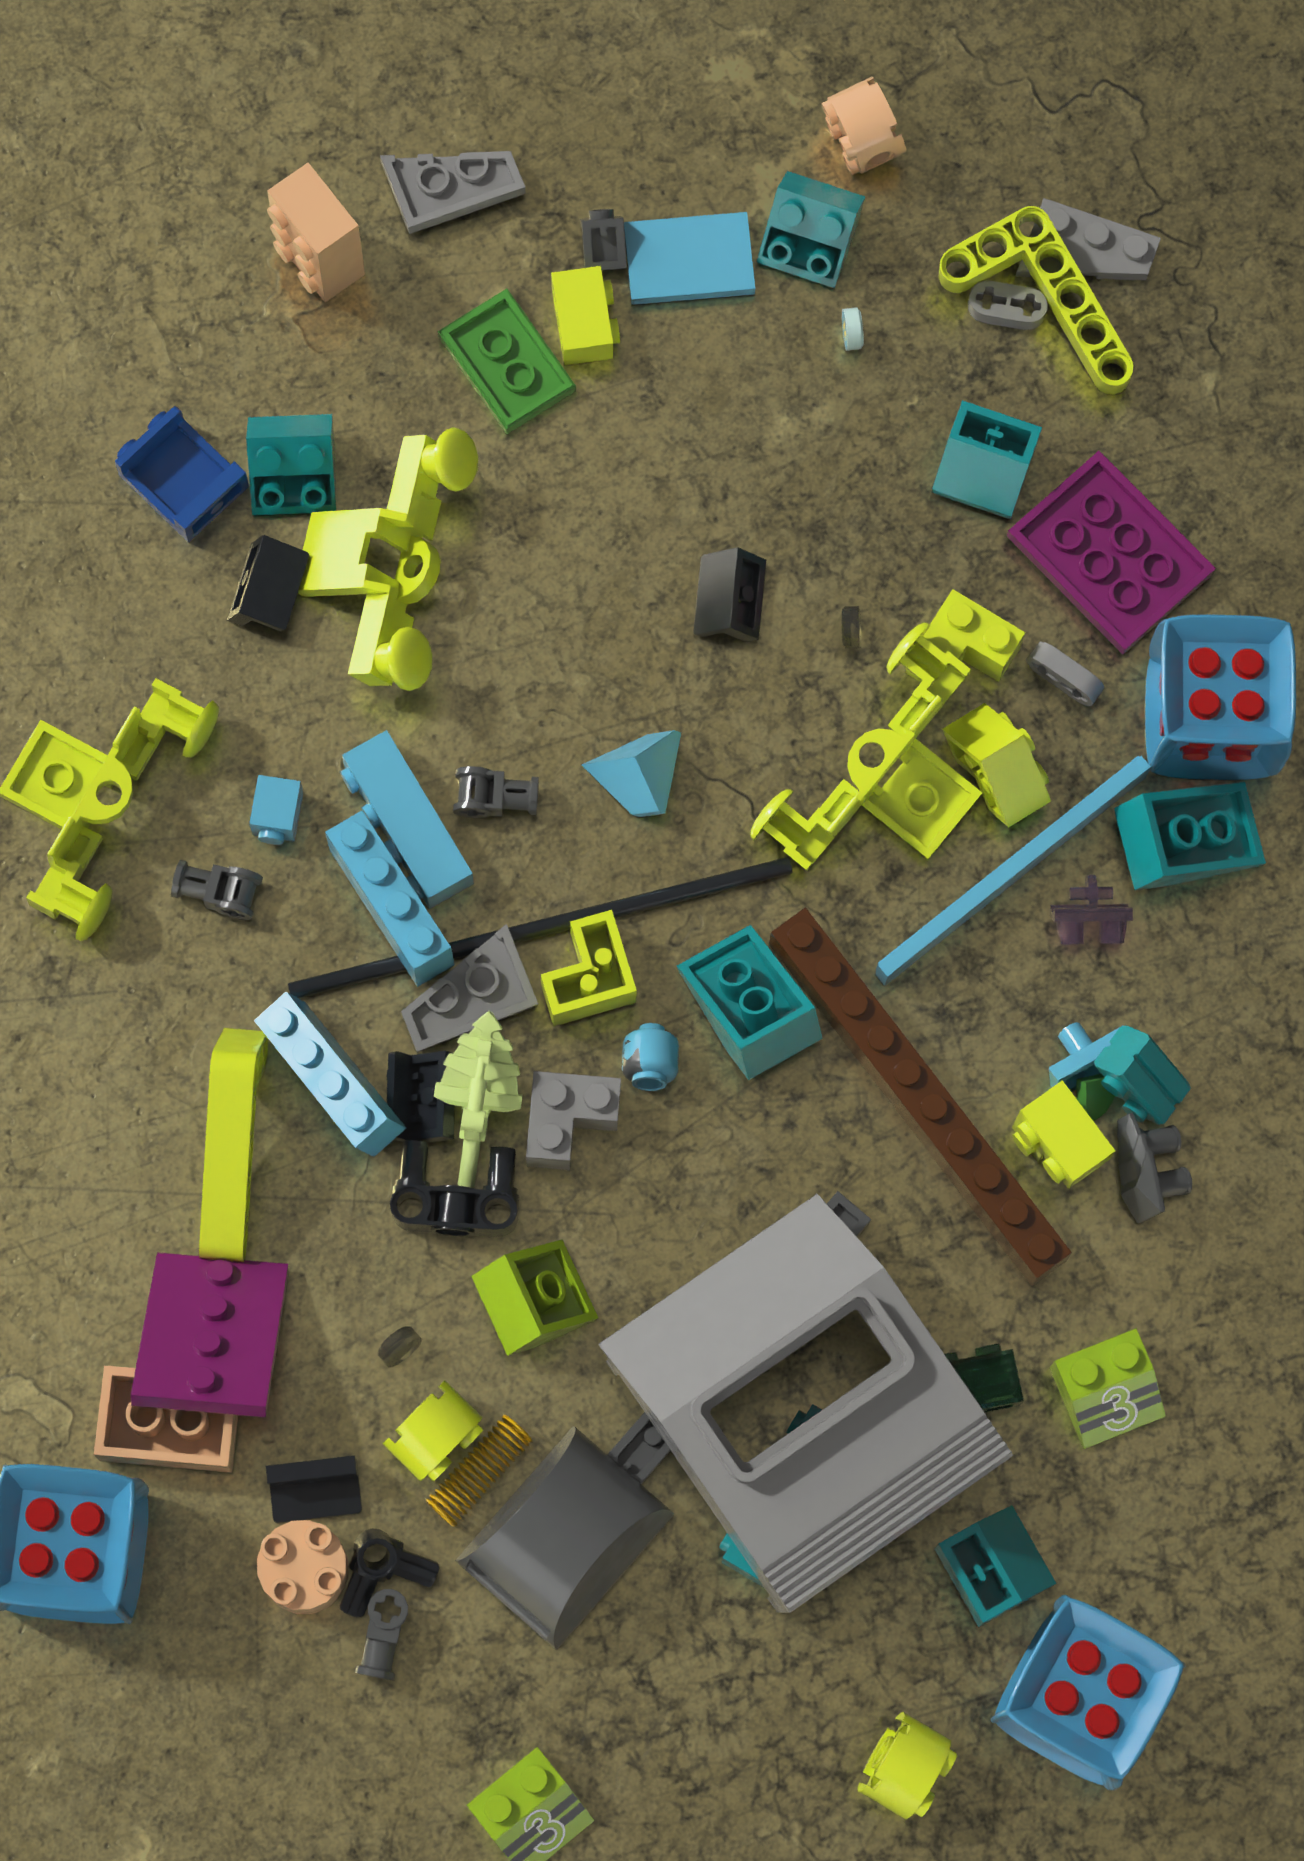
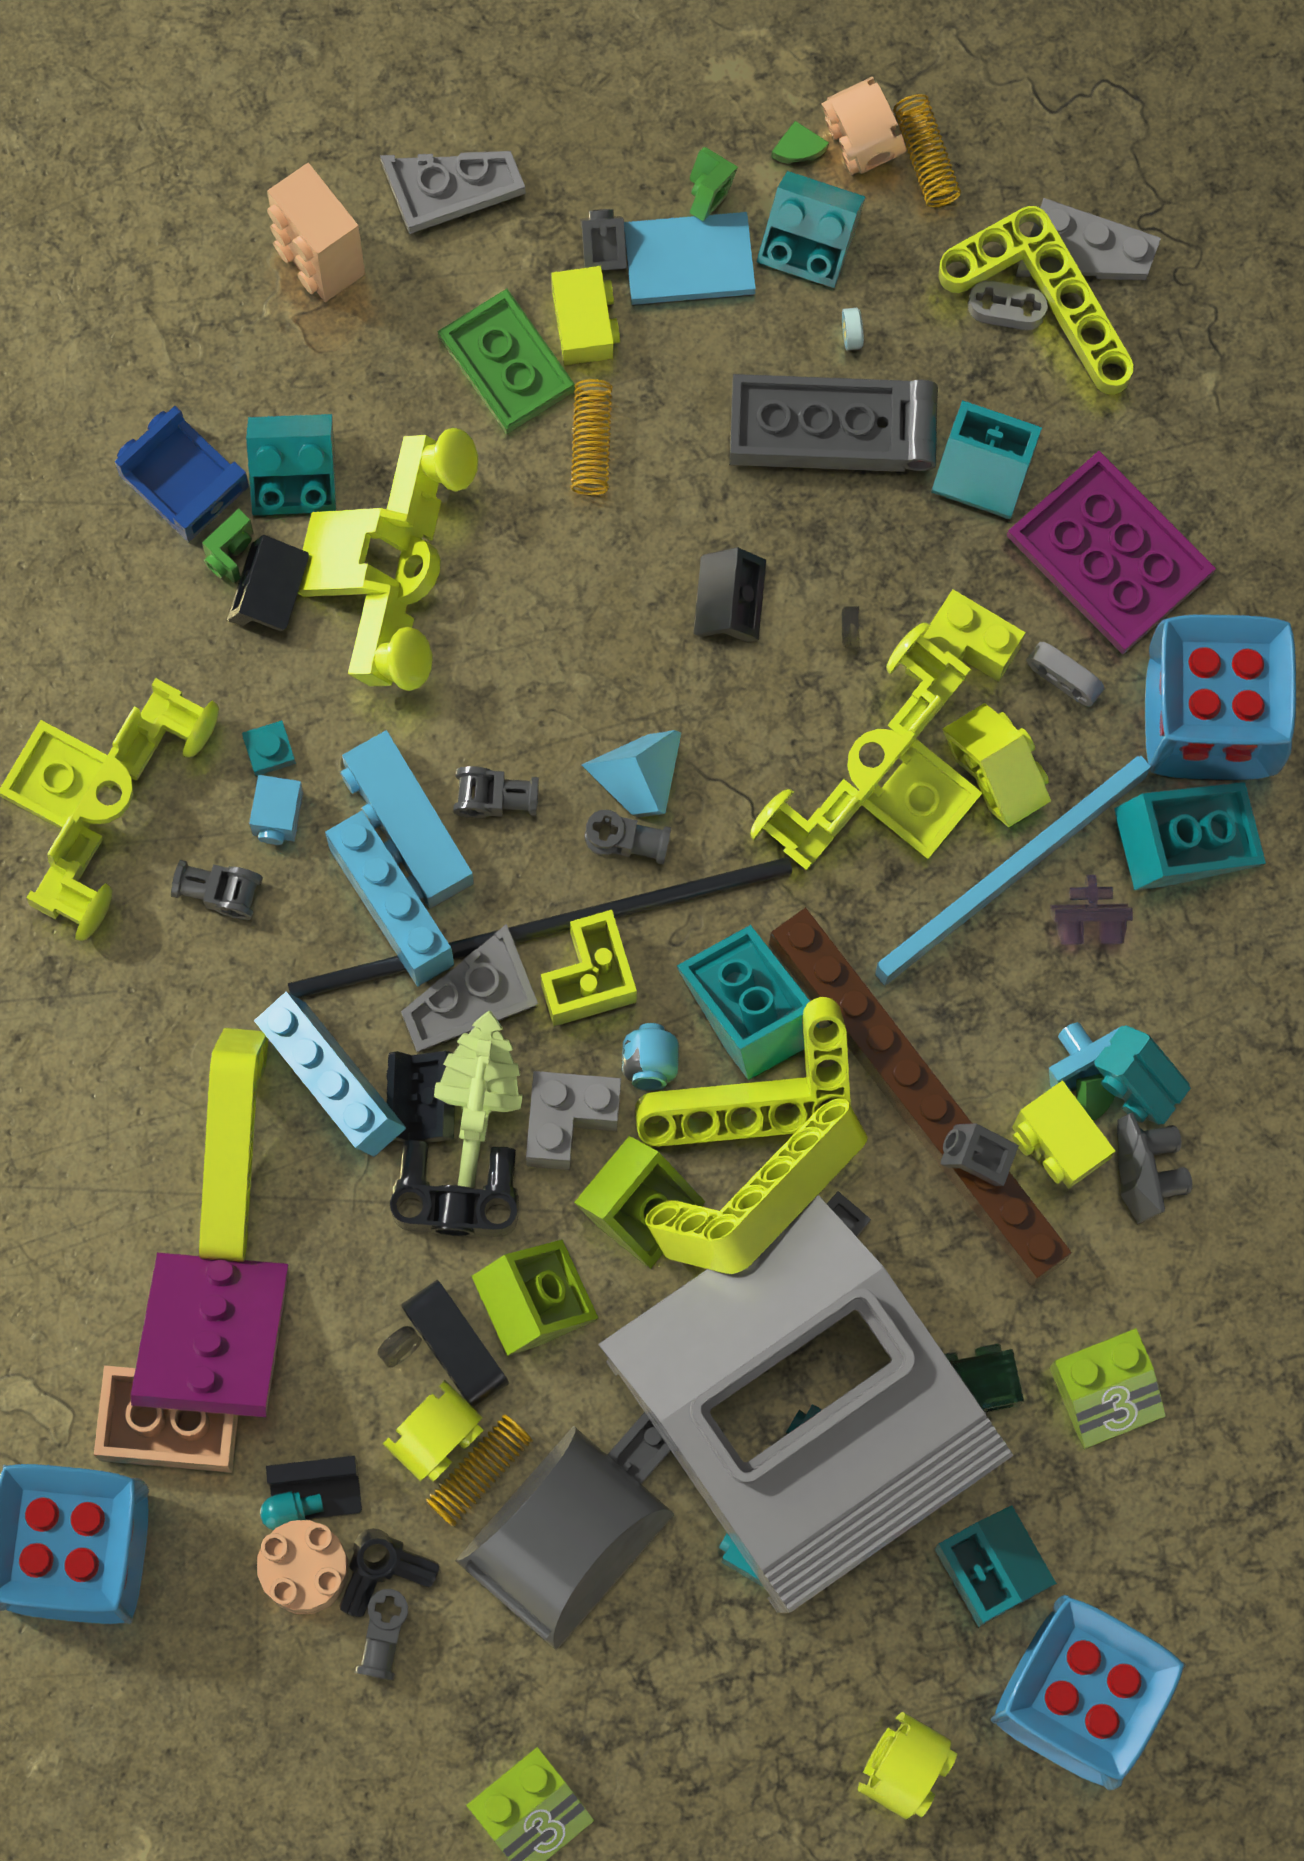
none -> bright green bracket [202,508,254,583]
none -> teal plate [242,720,296,777]
none -> teal cylinder [260,1491,324,1530]
none -> black beam [400,1279,509,1408]
none -> yellow piece [570,379,613,495]
none -> lime slope [574,1136,706,1269]
none -> dark grey connector [585,810,671,865]
none -> neon yellow beam [634,997,851,1147]
none -> neon yellow beam [645,1099,868,1274]
none -> bright green bracket [690,147,738,221]
none -> dark grey hinge [729,374,938,472]
none -> bright green tile [771,121,829,164]
none -> yellow piece [893,94,961,207]
none -> dark grey bracket [940,1123,1019,1186]

